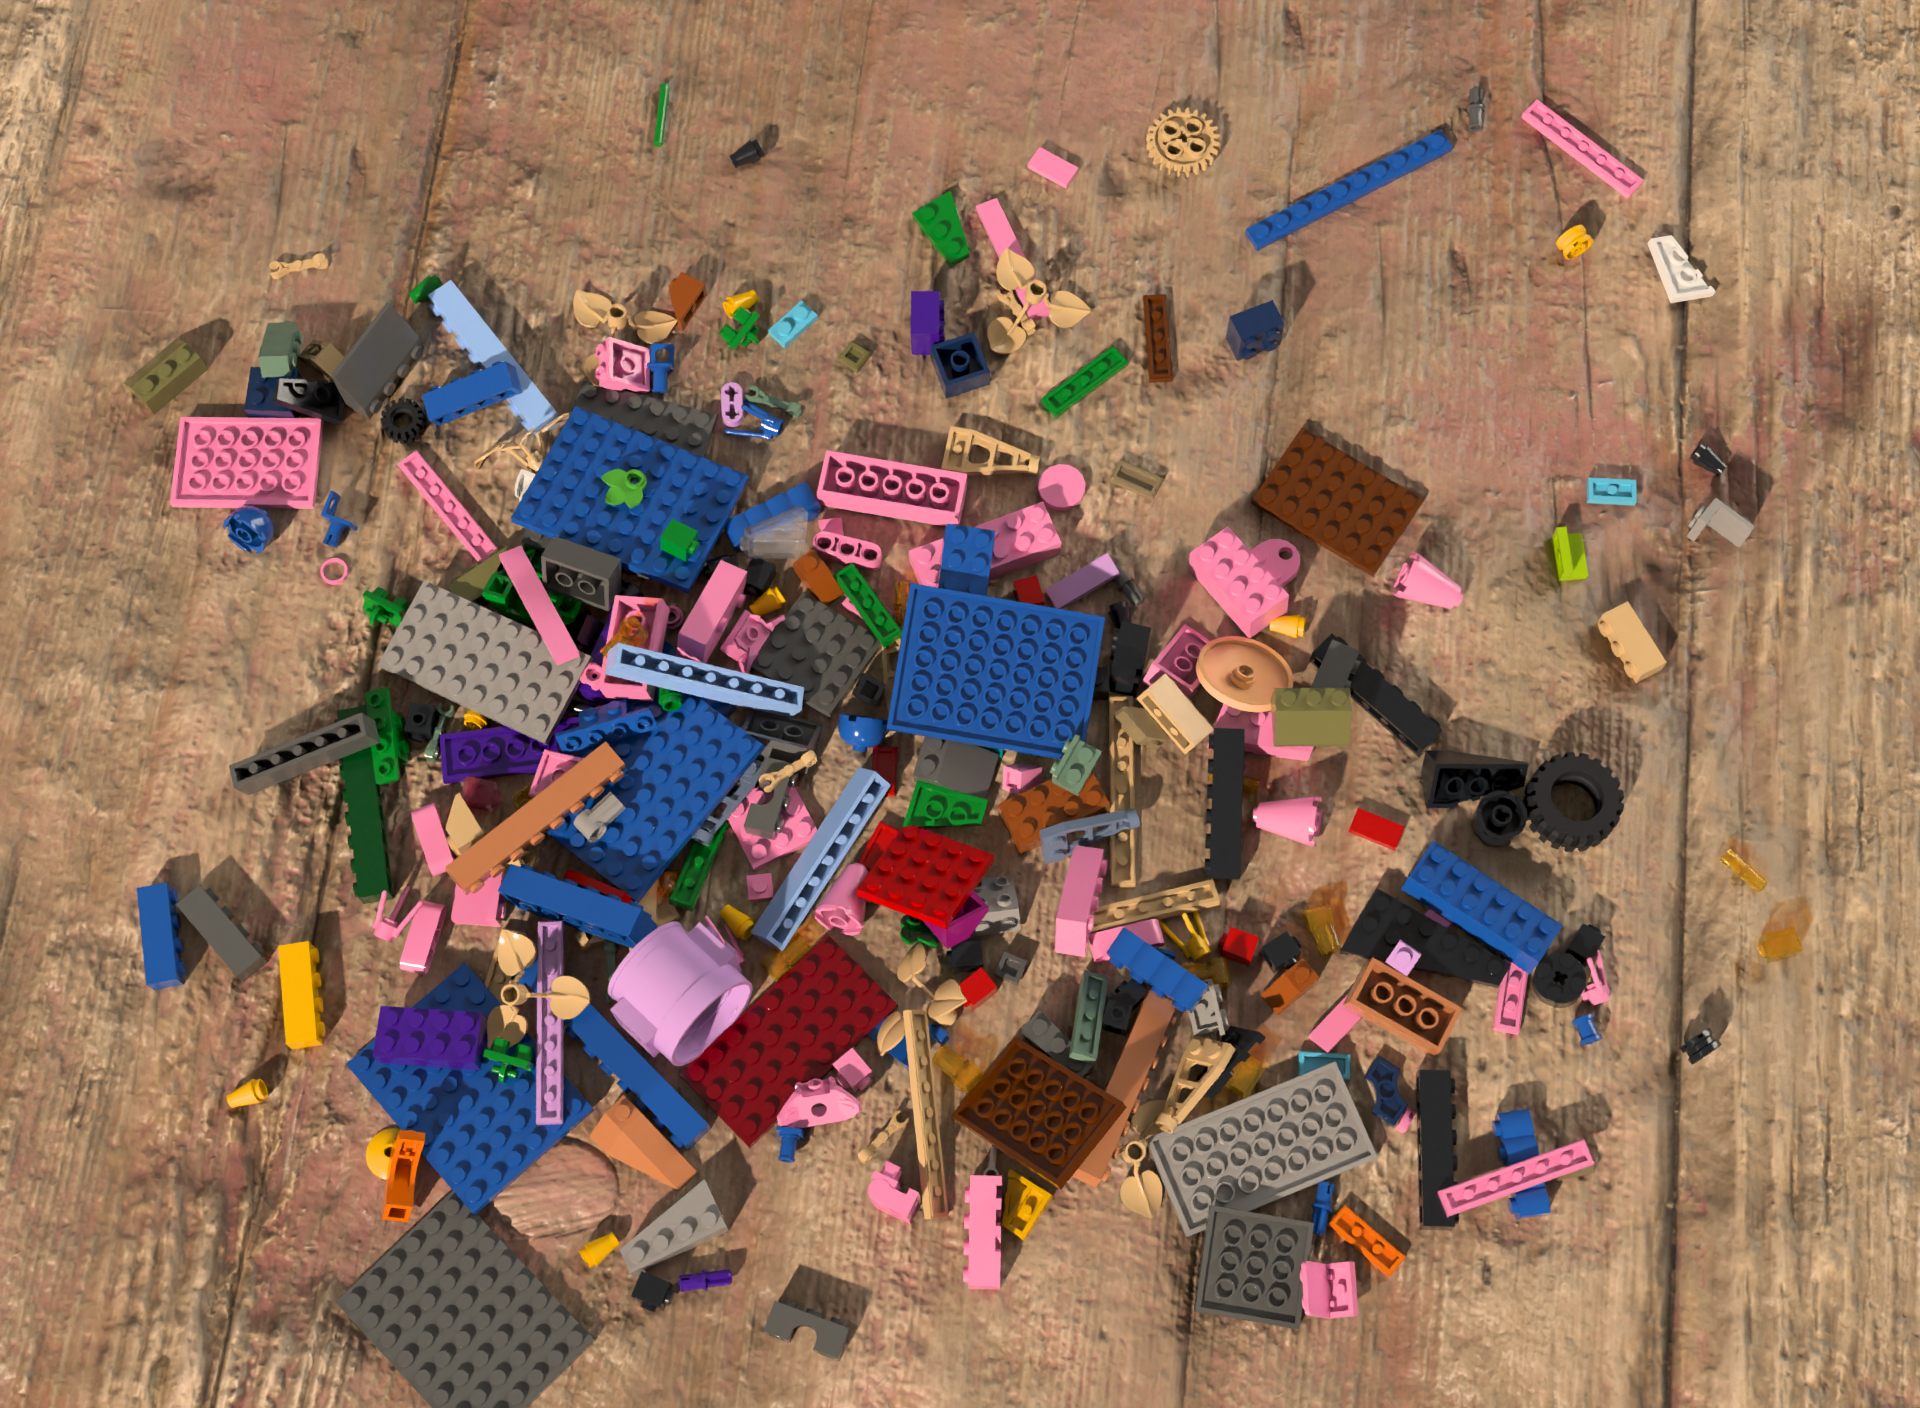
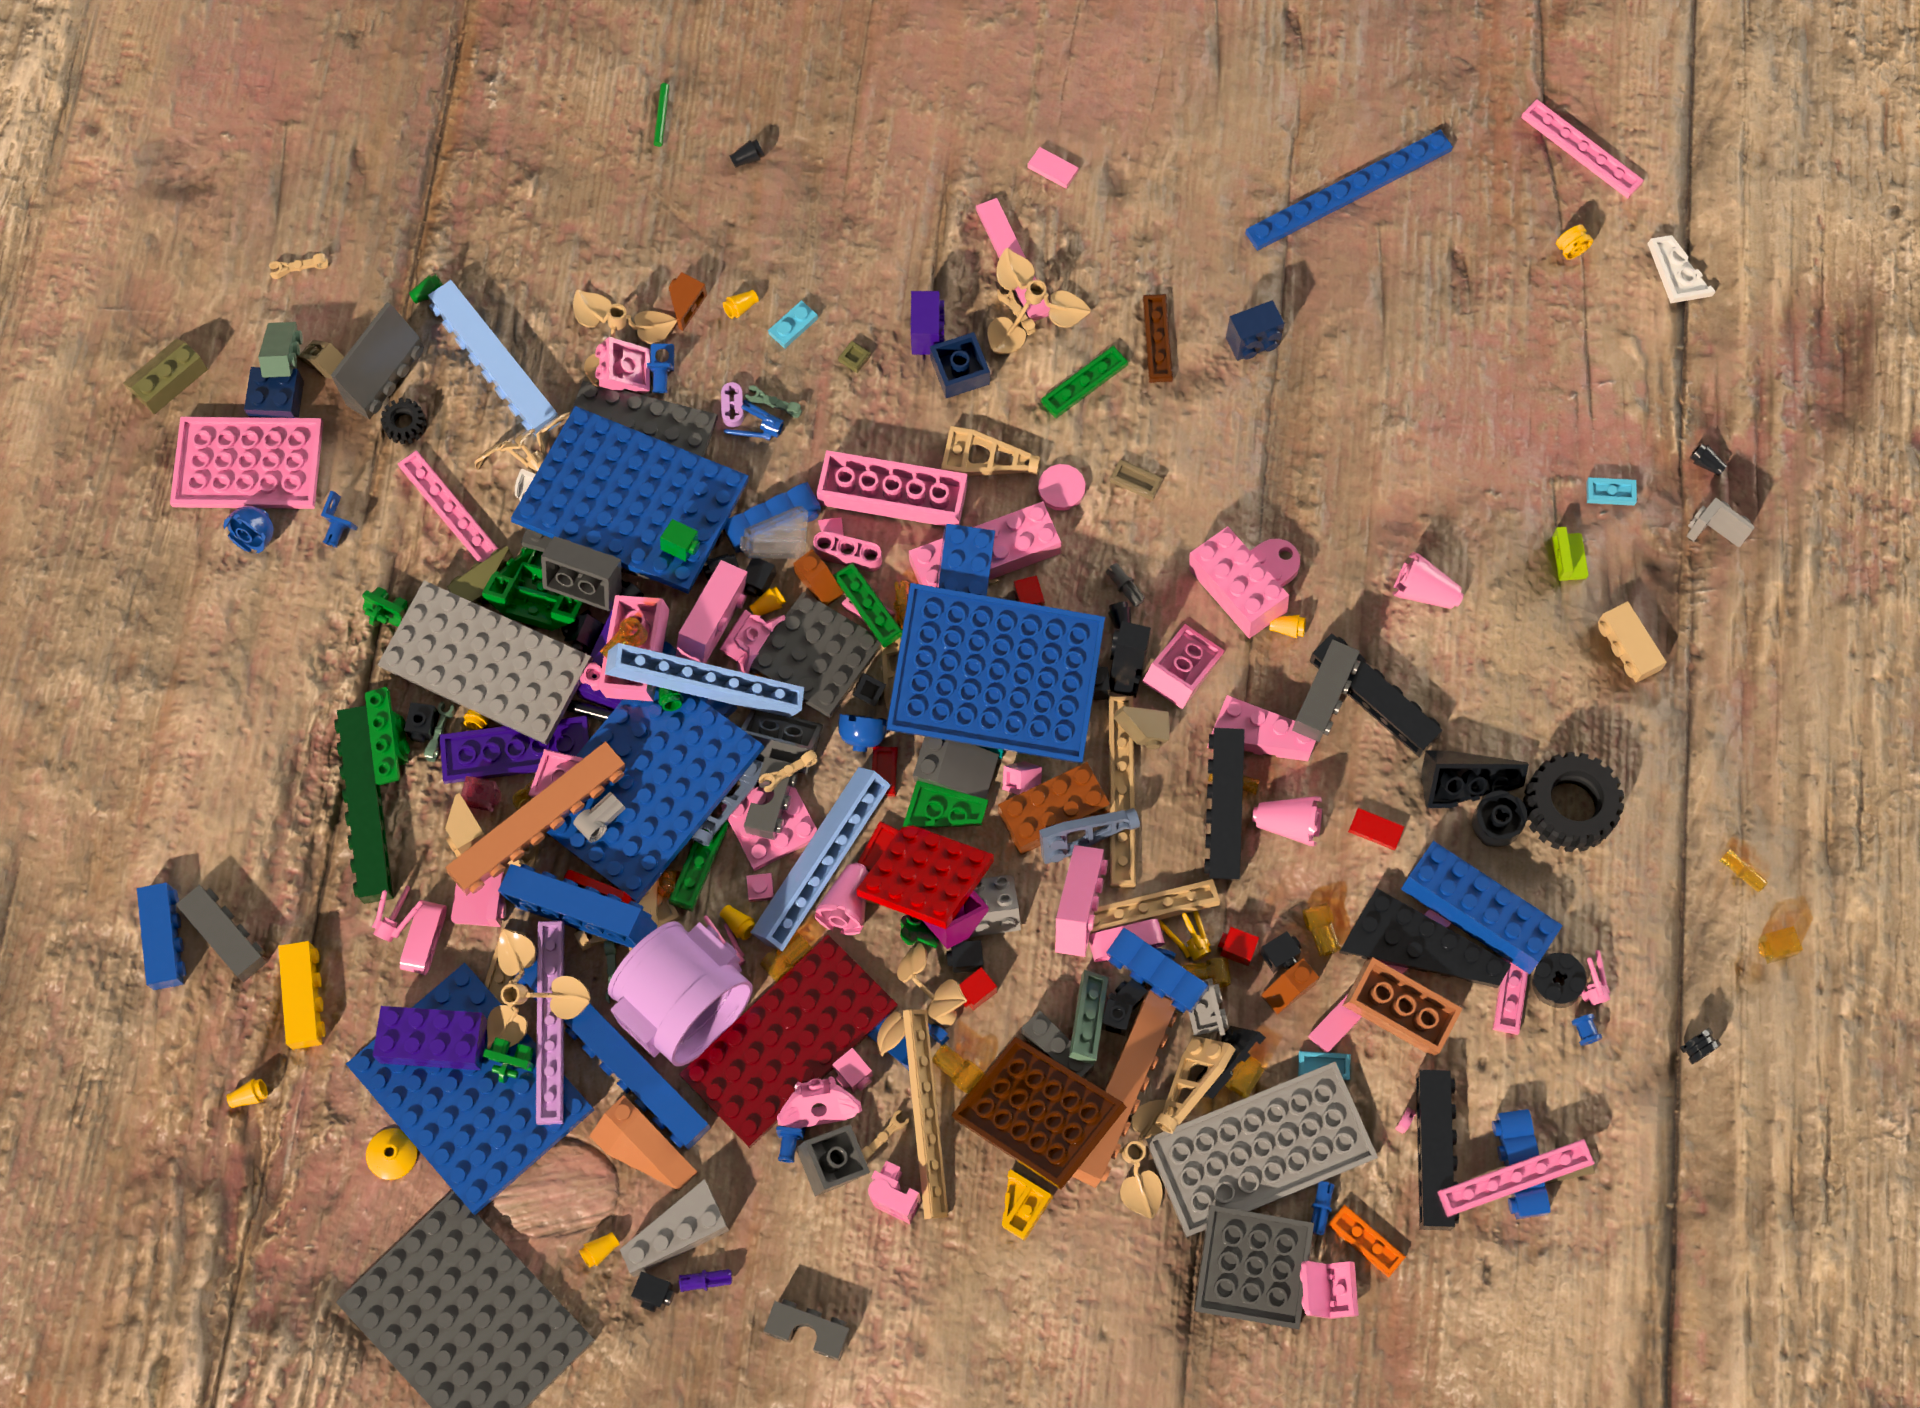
dark grey brick [229,713,380,795] -> none
black wing [273,378,345,425] -> none
bright pink piece [320,558,348,585] -> none
orange arch [382,1130,425,1222] -> none
bright pink beam [411,802,455,876] -> none
blue brick [422,361,523,426] -> none
bright pink tile [499,545,580,666] -> none
blue bracket [556,699,658,754] -> none
bright green plate [601,469,647,508] -> none
bright pink plate [666,606,684,630] -> none
green hips [718,307,760,349] -> none
green wing [912,190,970,268] -> none
bright pink wedge [963,1175,1002,1290] -> none
white hand [983,1146,999,1176] -> none
dark grey plate [994,951,1028,986] -> none
lavender tile [1046,553,1120,609] -> none
sand green bracket [1050,734,1102,796] -> none
tan brick [1136,673,1214,754] -> none
tan gear [1146,107,1220,177] -> none
light nougat dish [1196,636,1293,712] -> none
reddish brown plate [1251,428,1424,577] -> none
olive slope [1270,688,1352,747] -> none
dark blue tile [1364,1055,1408,1127] -> none
lavender brick [1385,940,1421,976] -> none
dark grey axle [1467,86,1485,132] -> none
black brick [1564,923,1606,967] -> none
none -> dark grey slope [796,1124,870,1197]

